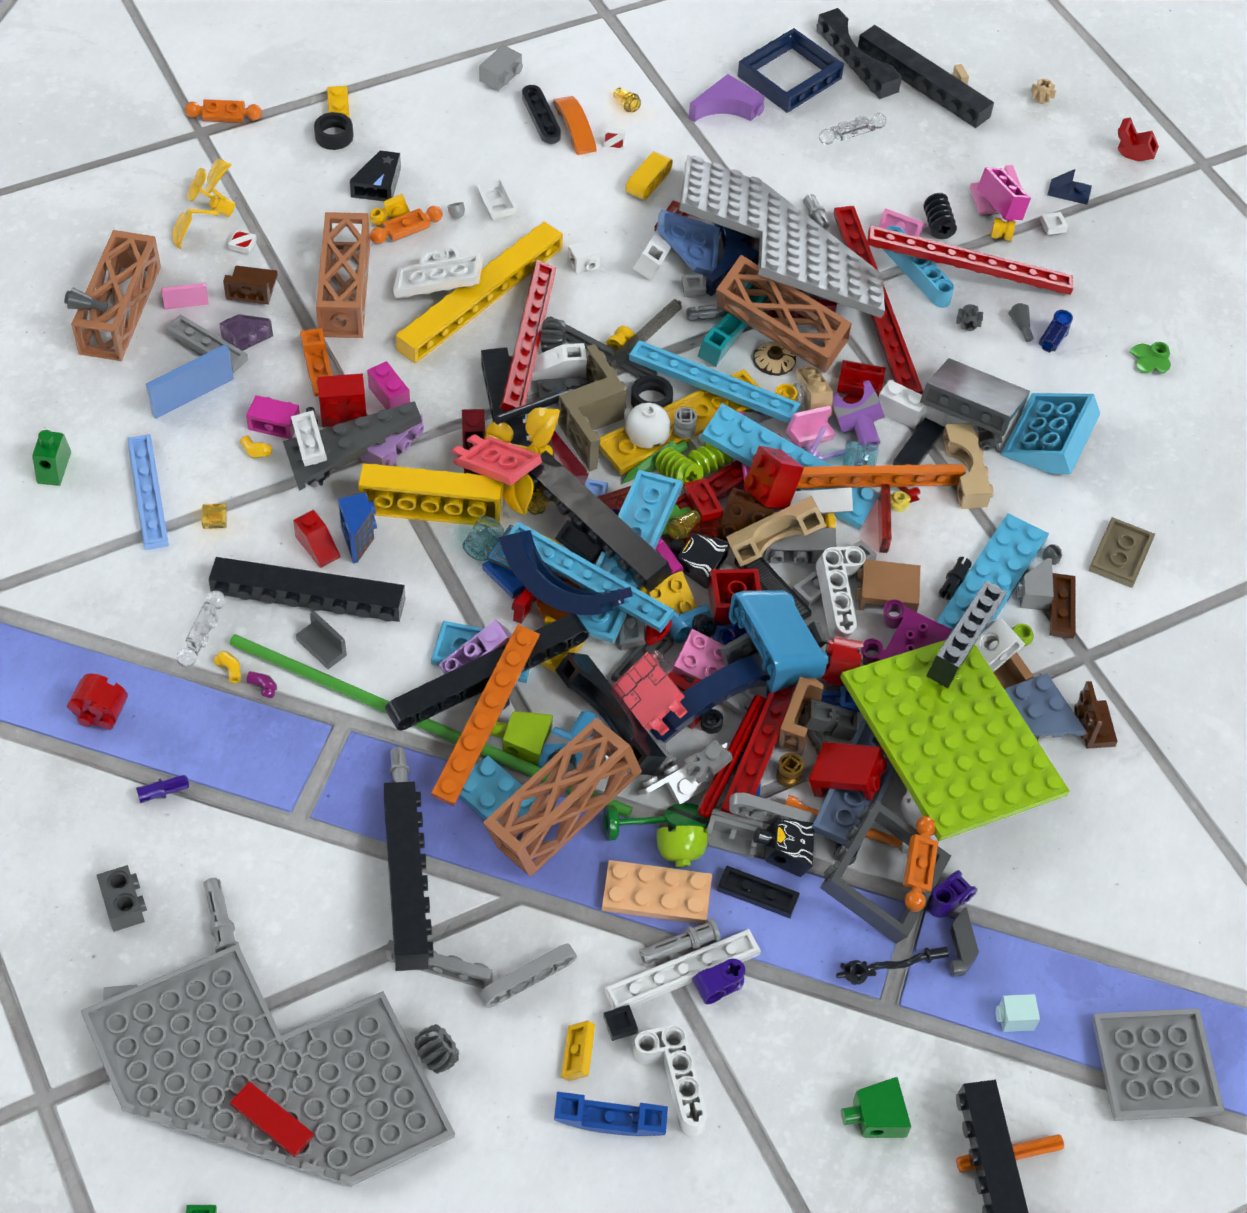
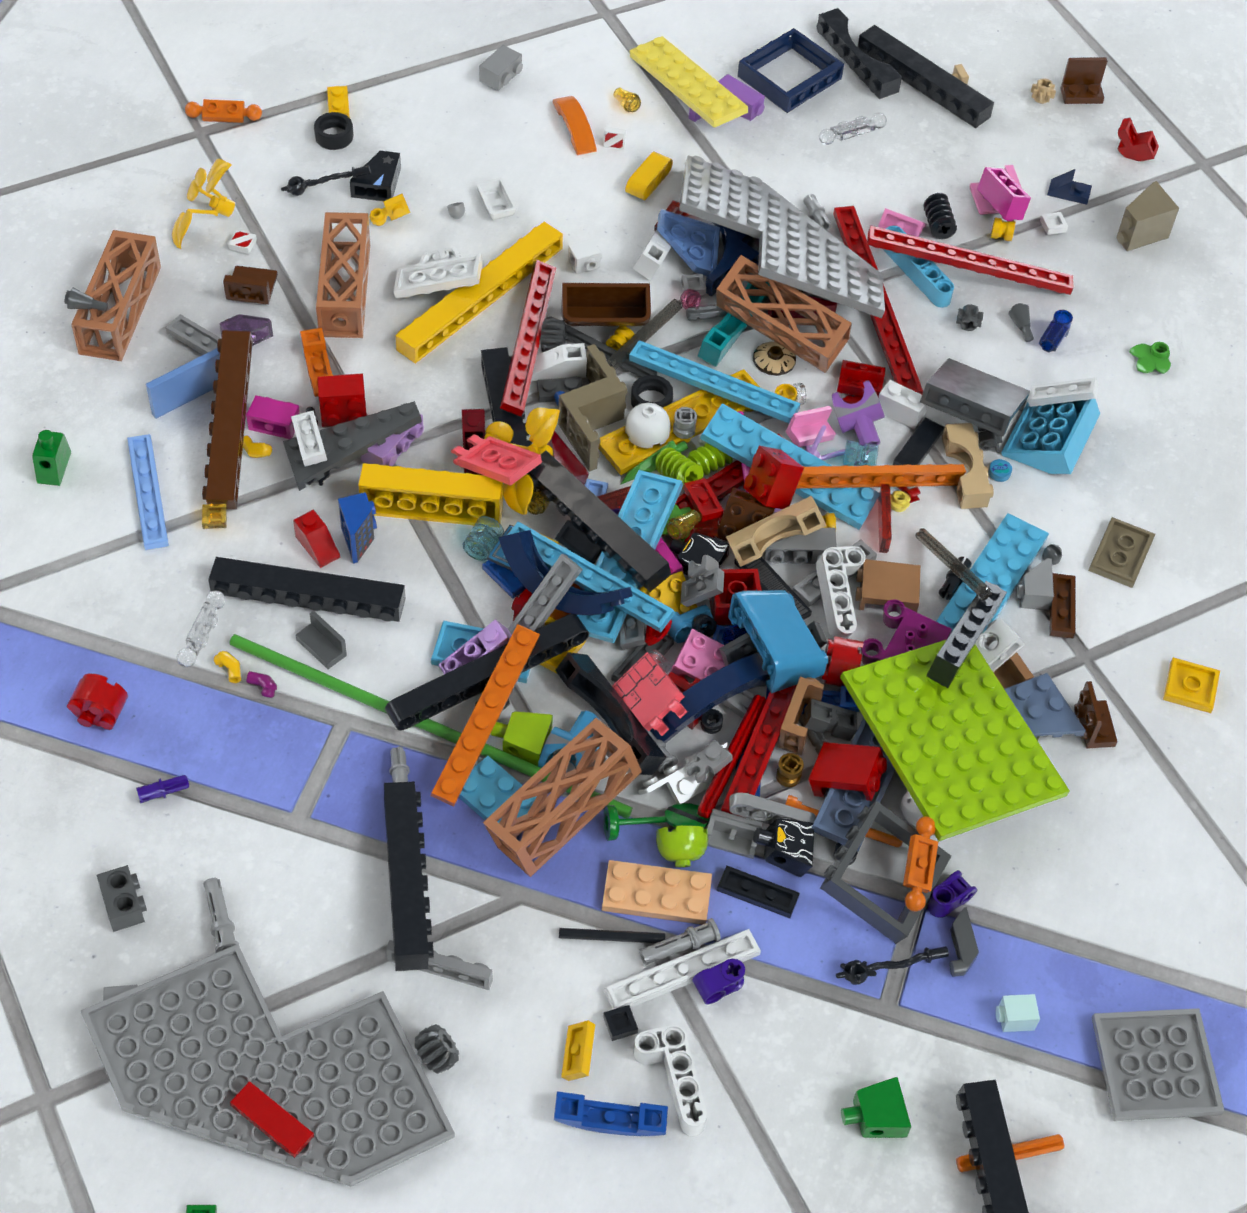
bright pink panel [161,283,209,310] -> none
dark pink brick [367,361,410,410] -> none
orange plate [370,206,443,244] -> none
light grey beam [480,943,577,1008] -> none
black bar [494,381,594,424] -> none
black plate [522,85,561,144] -> none
white tile [790,488,853,513] -> none
tan slope [796,366,833,417] -> none
lime plate [1012,623,1034,647] -> none
none -> reddish brown brick [202,330,253,509]
none -> black piece [281,165,371,196]
none -> light grey plate [508,554,583,635]
none -> black bar [559,928,665,943]
none -> reddish brown windscreen [561,283,651,326]
none -> light yellow plate [629,36,748,128]
none -> clear pink plate [680,289,701,309]
none -> light grey plate [681,555,724,607]
none -> clear smoke axle [915,528,992,600]
none -> dark azure tile [988,459,1012,482]
none -> white plate [1028,377,1098,407]
none -> reddish brown bracket [1060,57,1108,104]
none -> dark tan slope [1116,181,1179,251]
none -> yellow tile [1163,657,1220,713]

